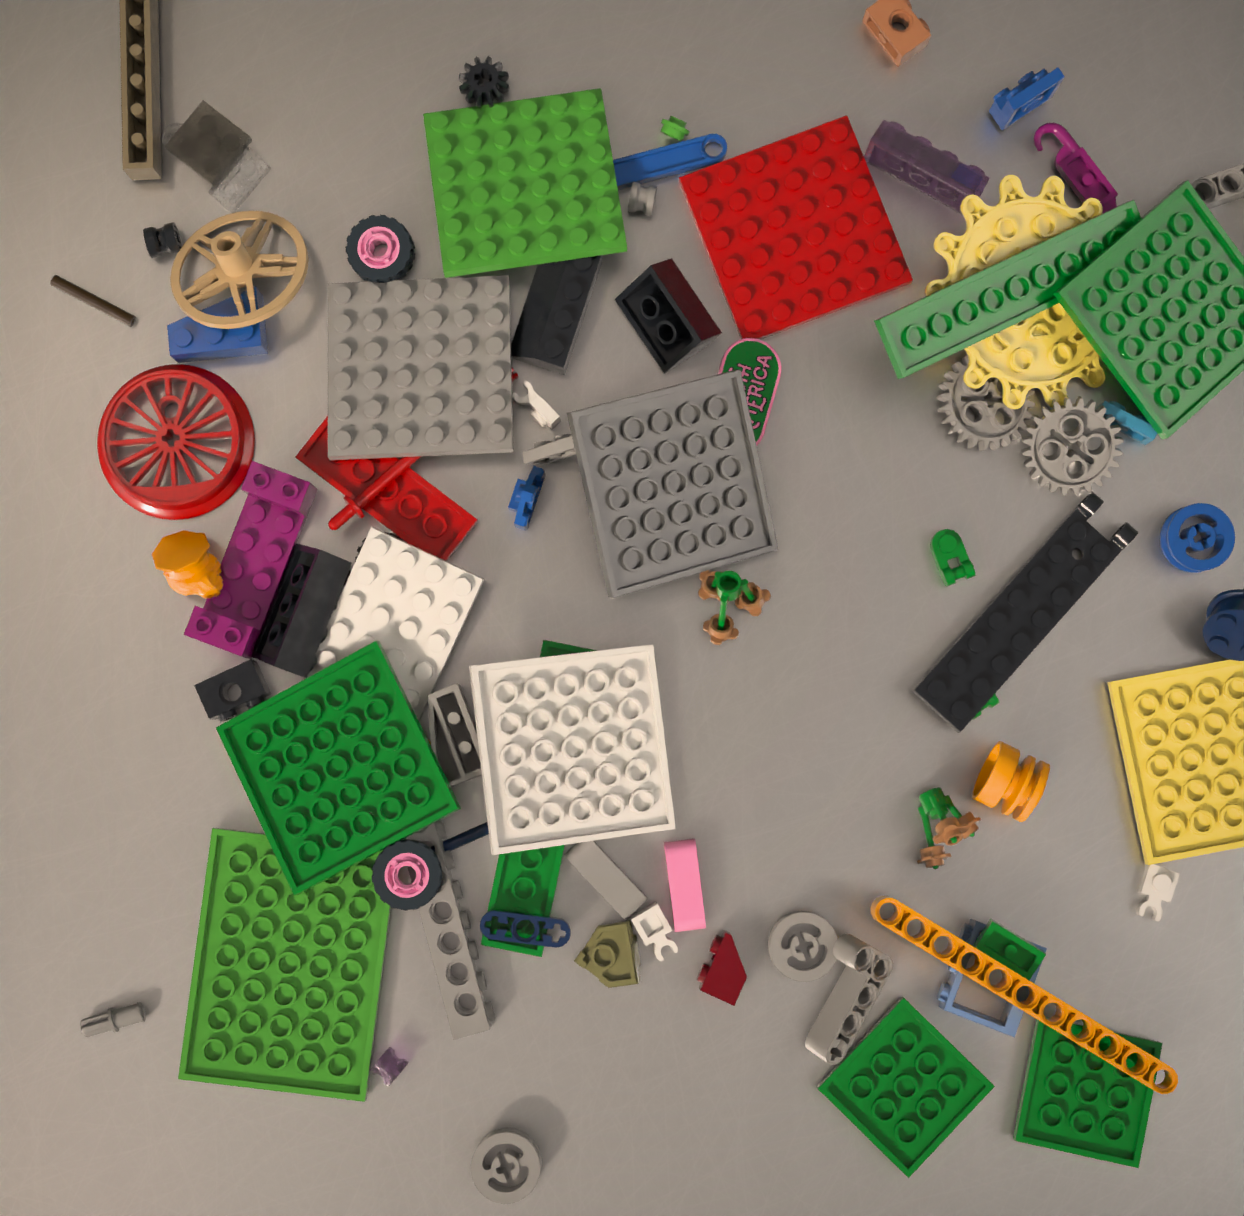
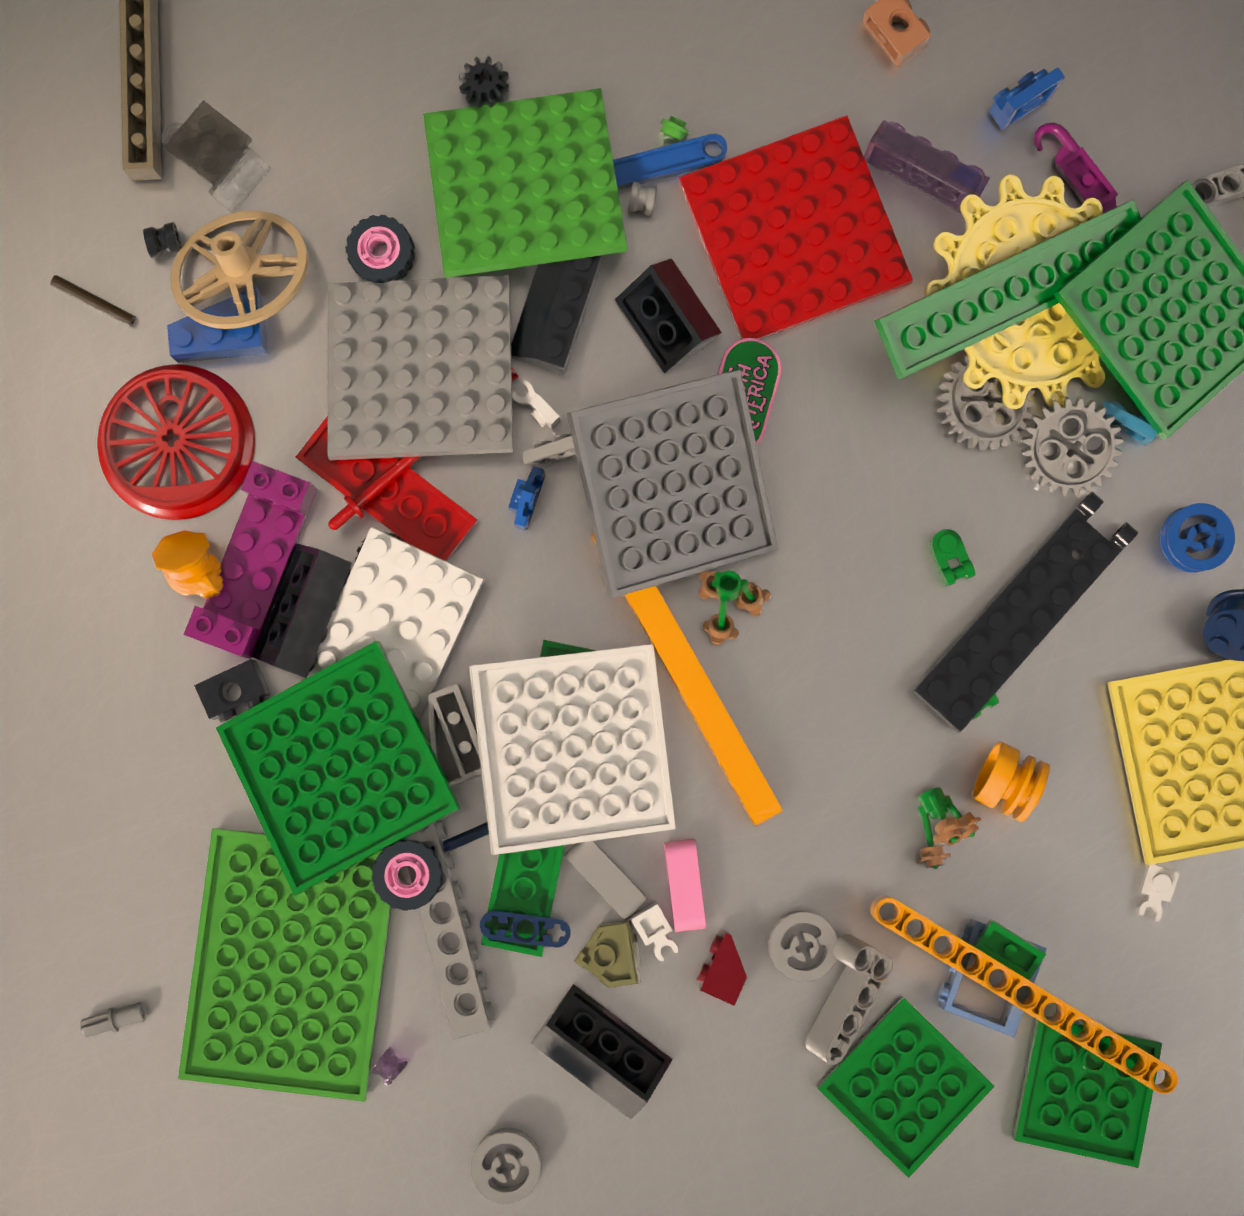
none -> black slope [531,984,673,1120]
none -> light orange beam [591,533,783,826]

